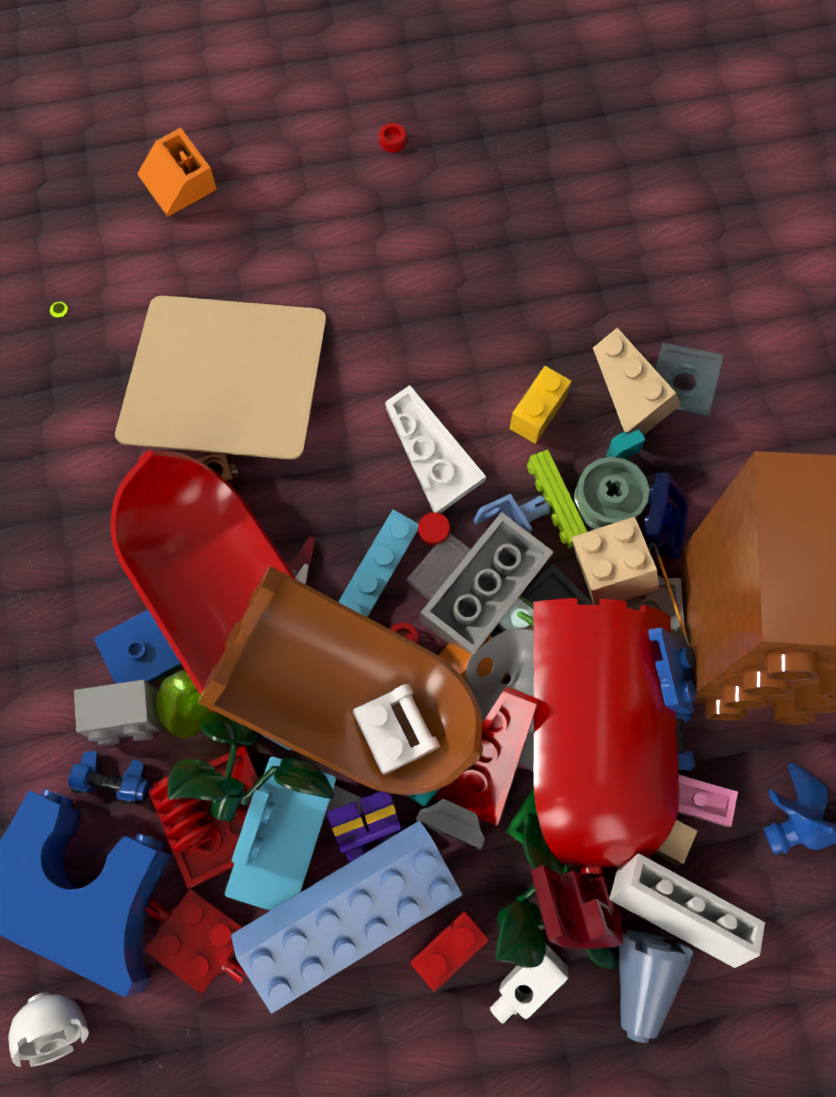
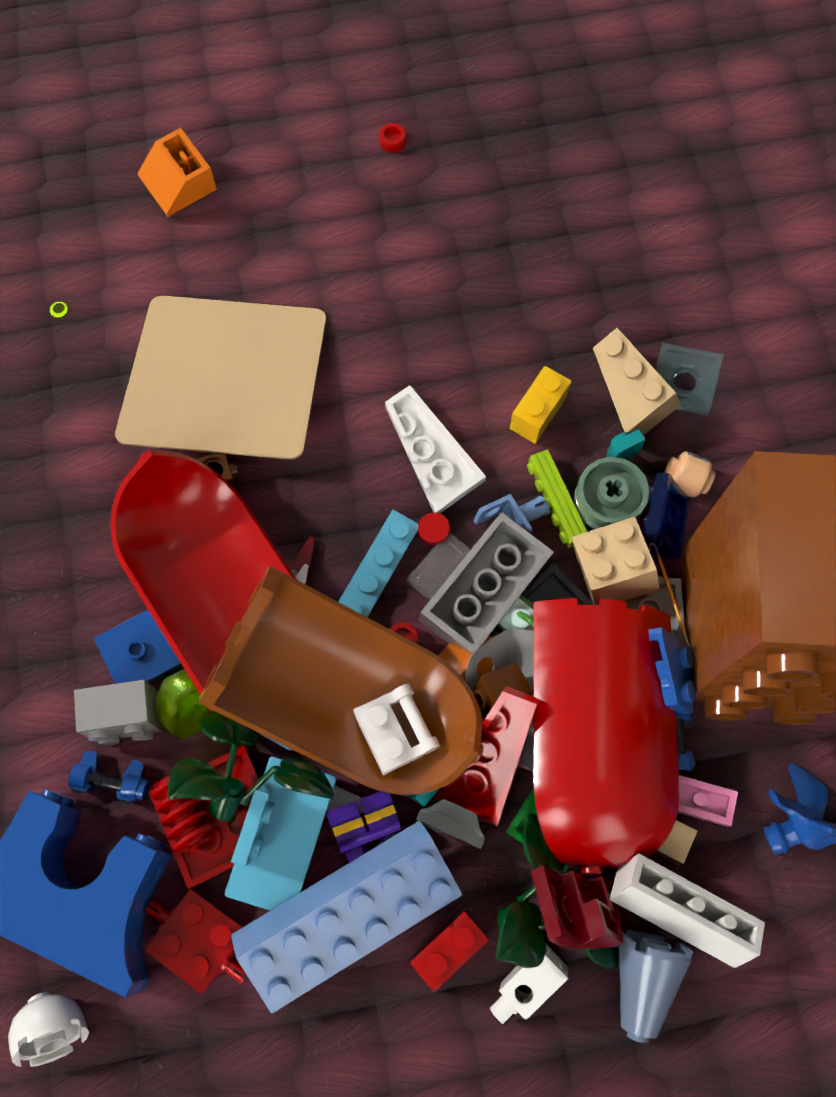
none -> reddish brown brick [473,662,533,716]
none -> light nougat head [665,451,715,498]

